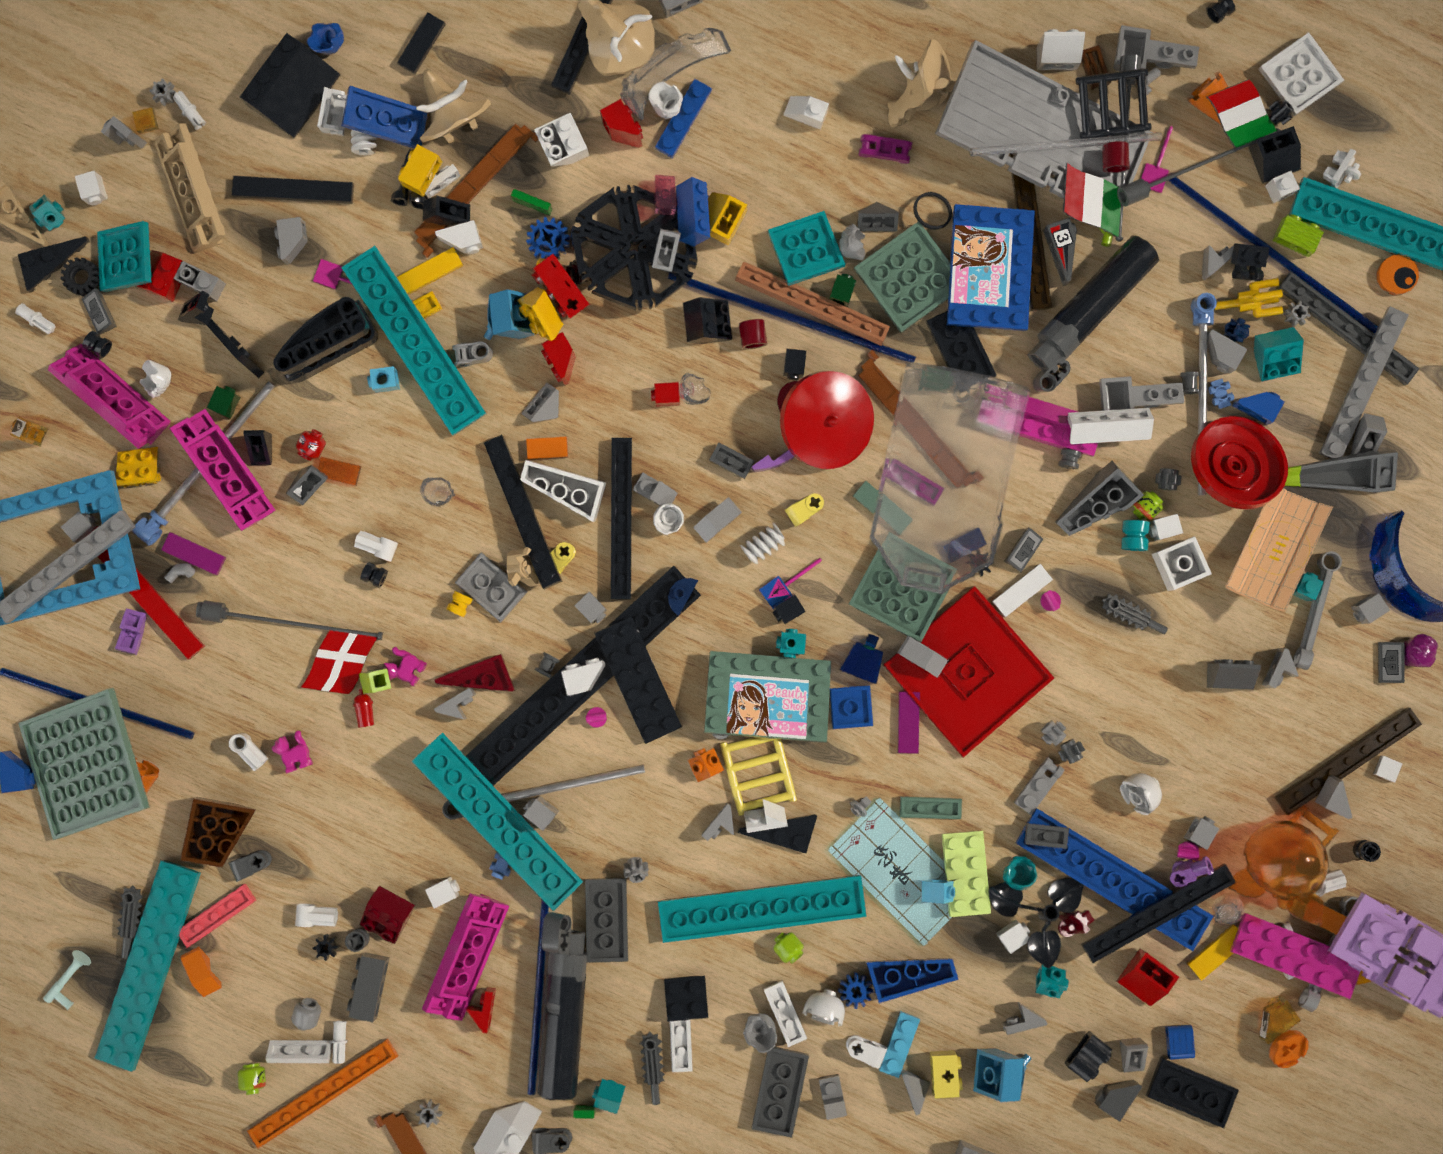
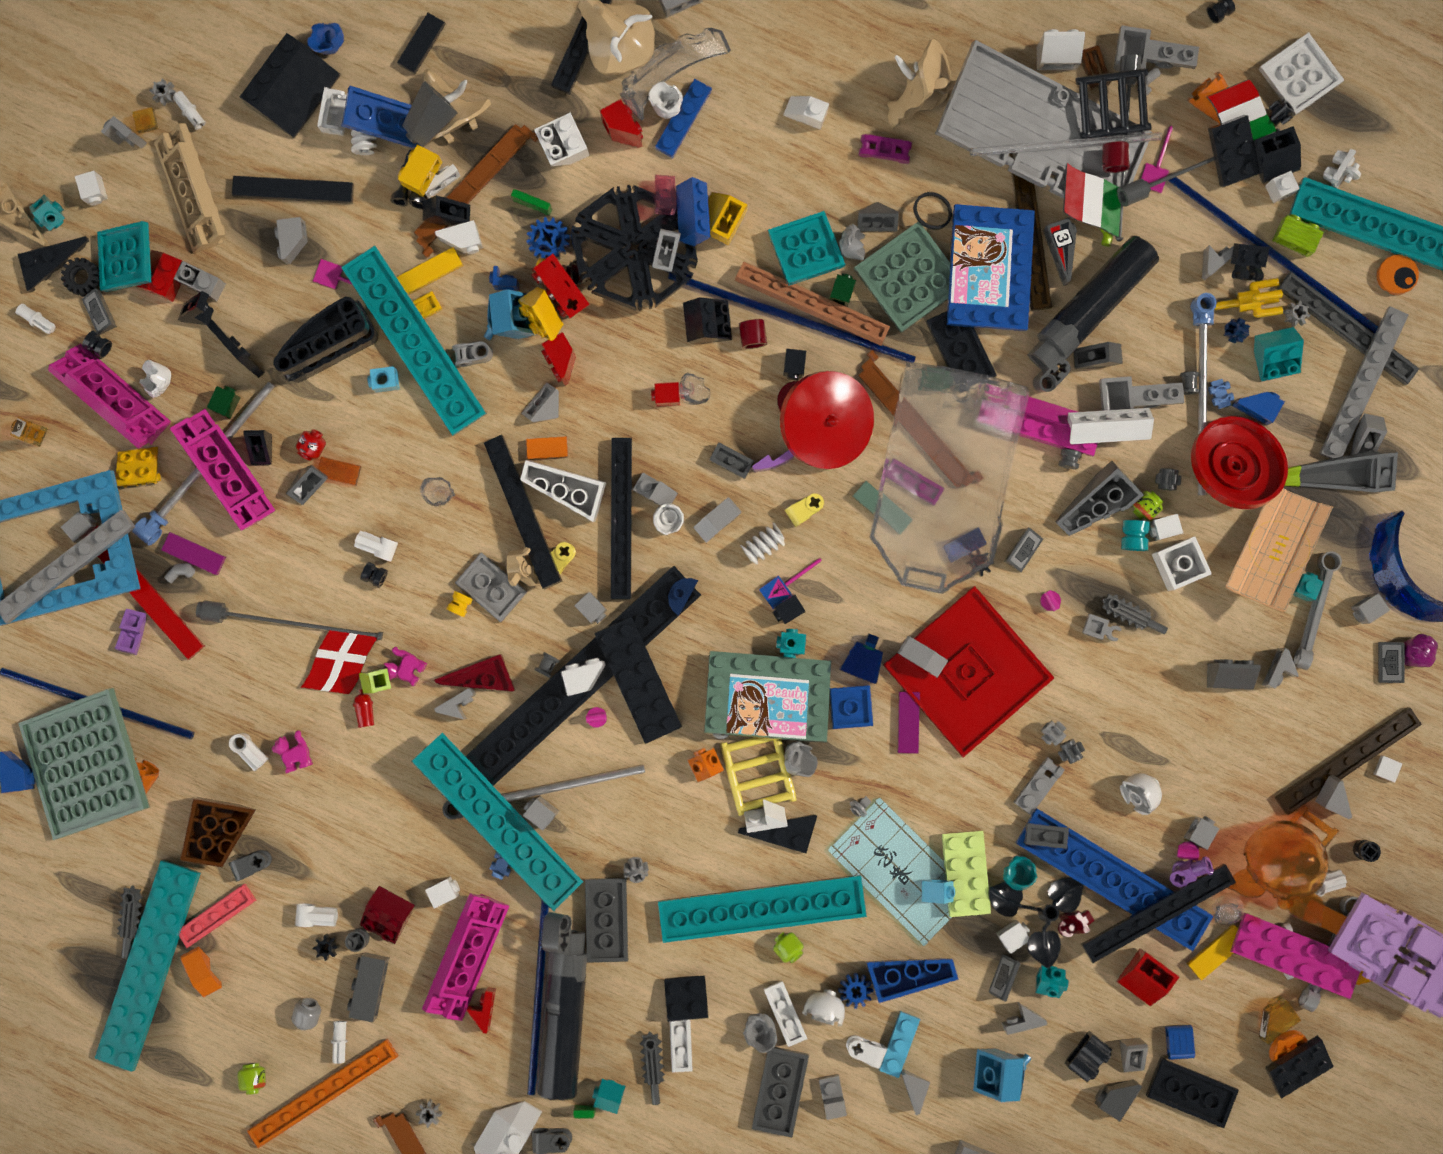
light aqua piece [43,950,91,1010] -> none
white plate [266,1040,333,1063] -> none
light grey slope [702,803,734,841] -> none
sand green plate [849,533,959,643] -> none
sand green tile [899,796,962,819] -> none
light yellow brick [930,1050,963,1098] -> none
white tile [992,564,1053,617] -> none
light grey slope [1207,329,1248,374] -> none
none -> dark grey slope [402,81,457,147]
none -> blue bracket [489,266,519,291]
none -> light grey hair [784,741,818,777]
none -> slope [989,955,1020,1002]
none -> dark grey slope [1074,342,1123,369]
none -> light grey plate [1082,614,1121,641]
none -> black plate [1208,115,1260,187]
none -> black plate [1265,1035,1334,1099]

